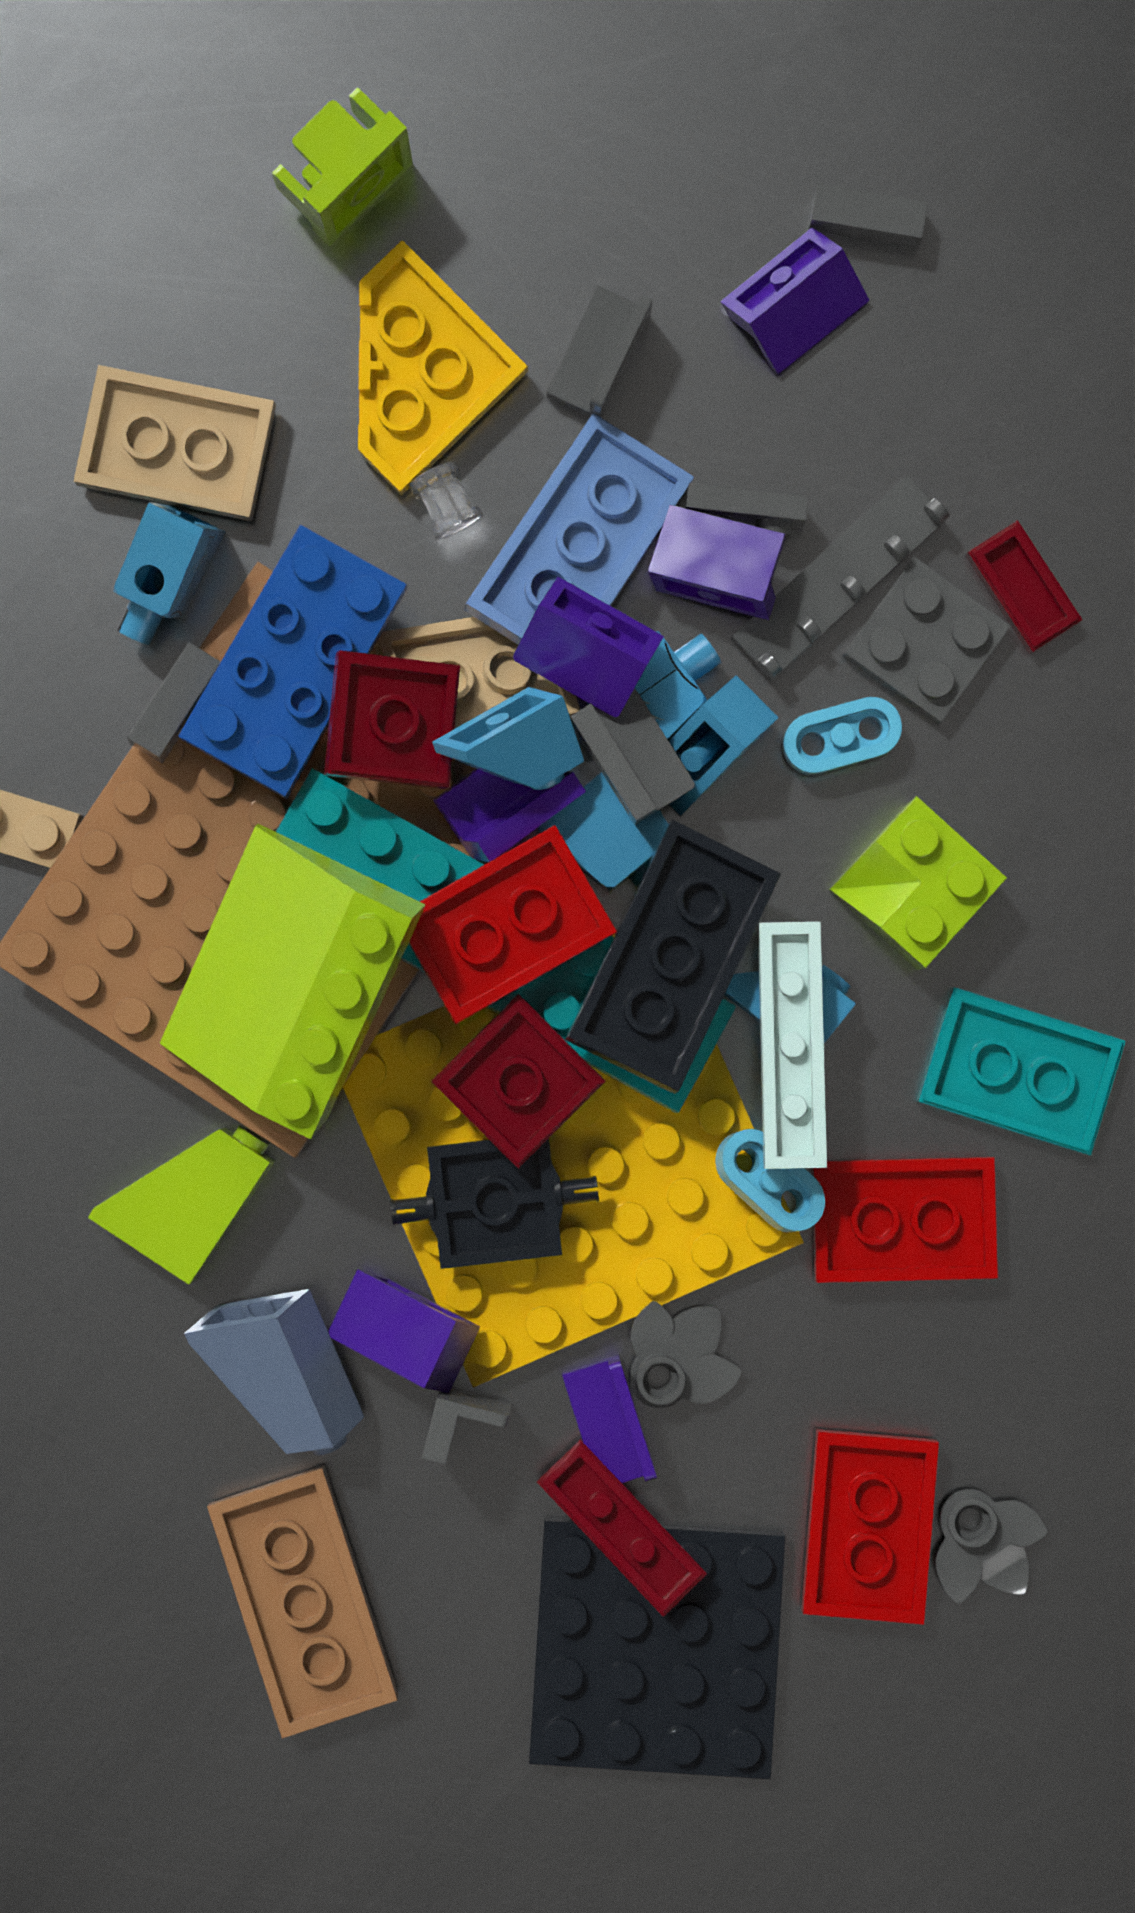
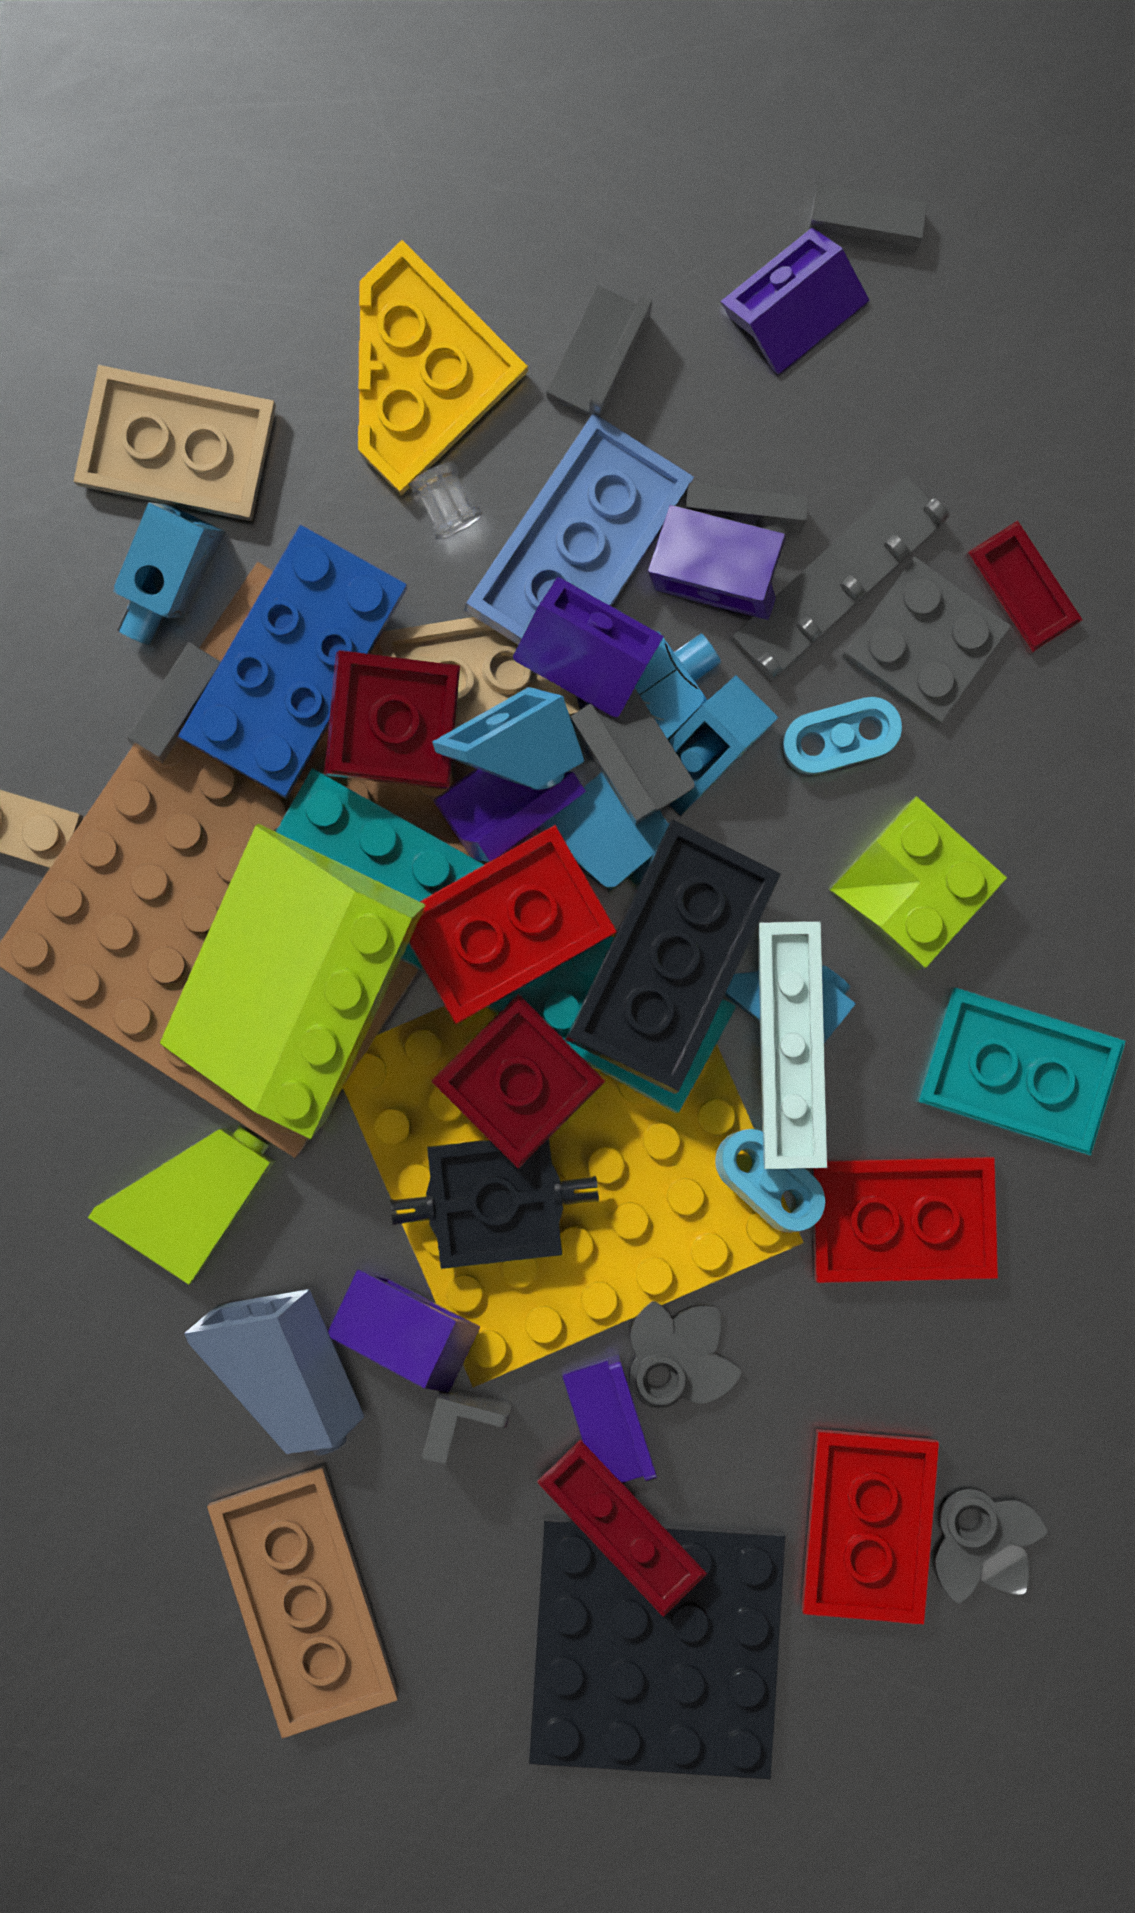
lime panel [272,87,413,247] -> none

